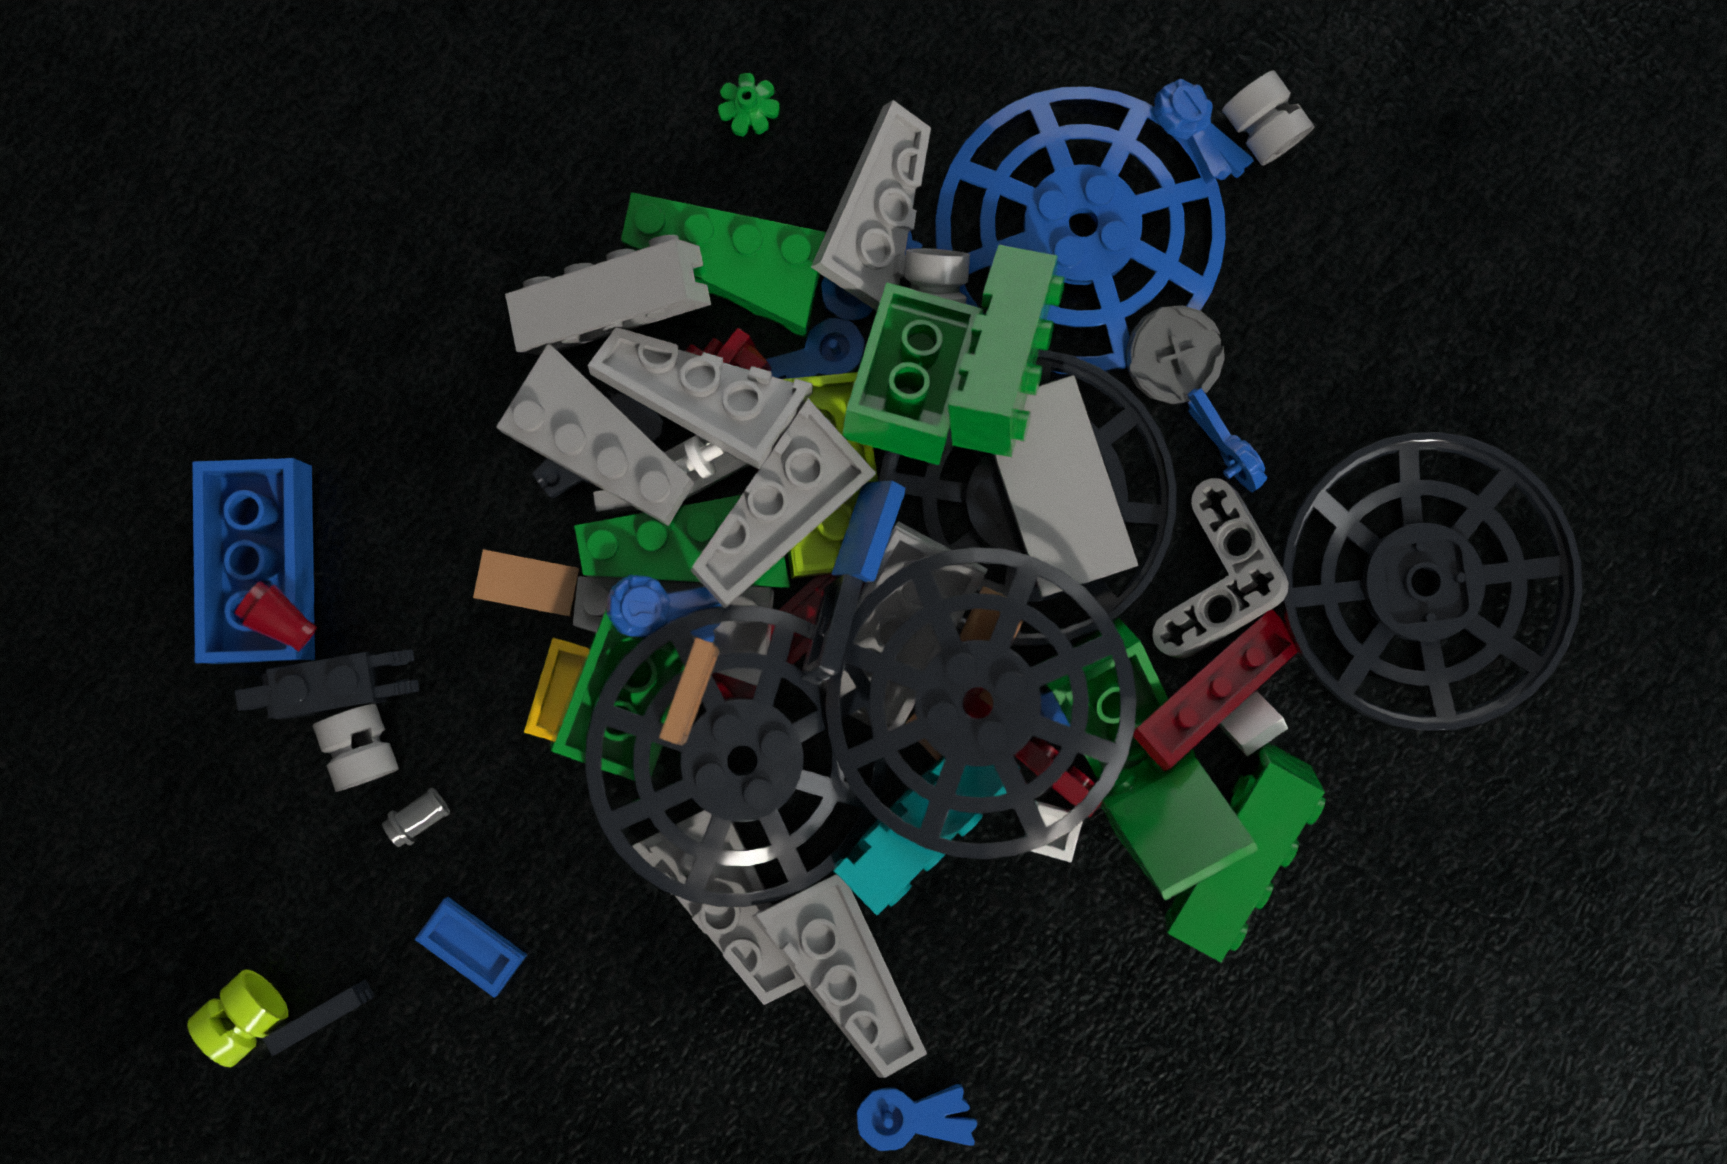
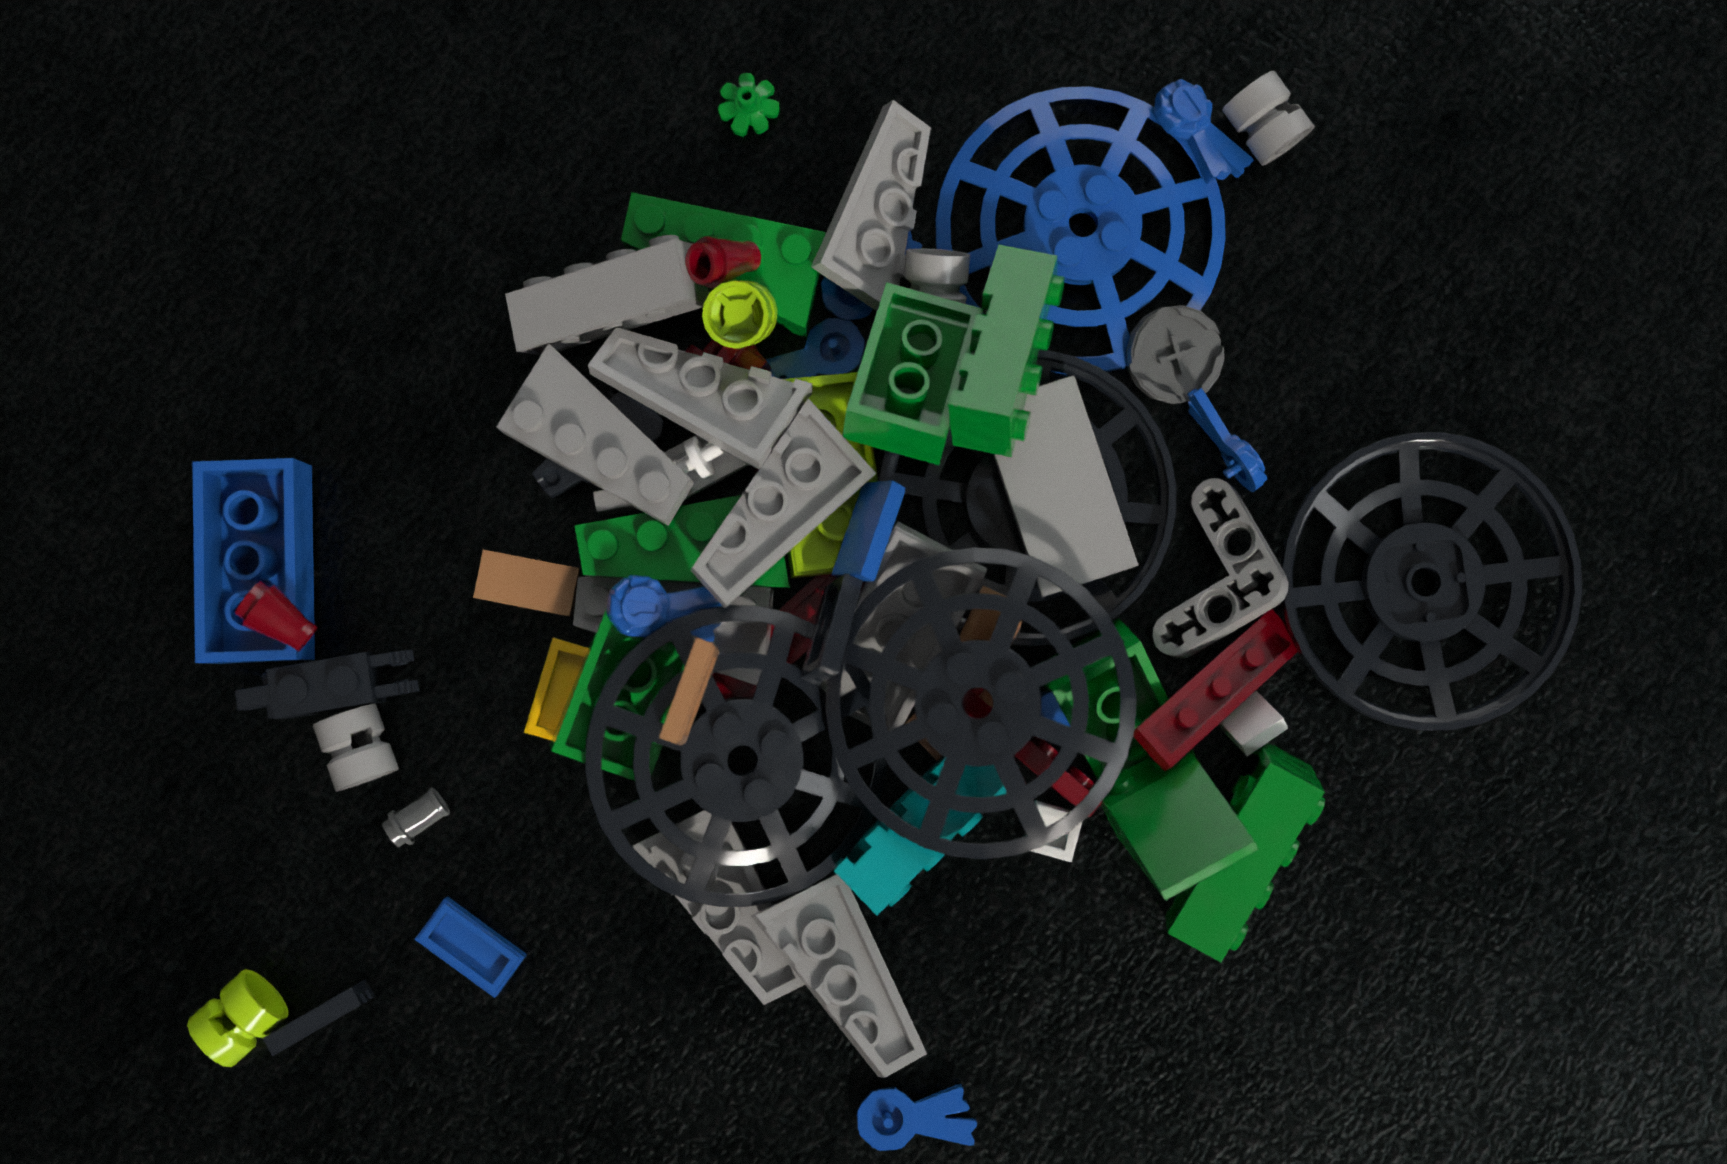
none -> dark red cone [685,236,761,288]
none -> lime wheel [702,280,778,348]

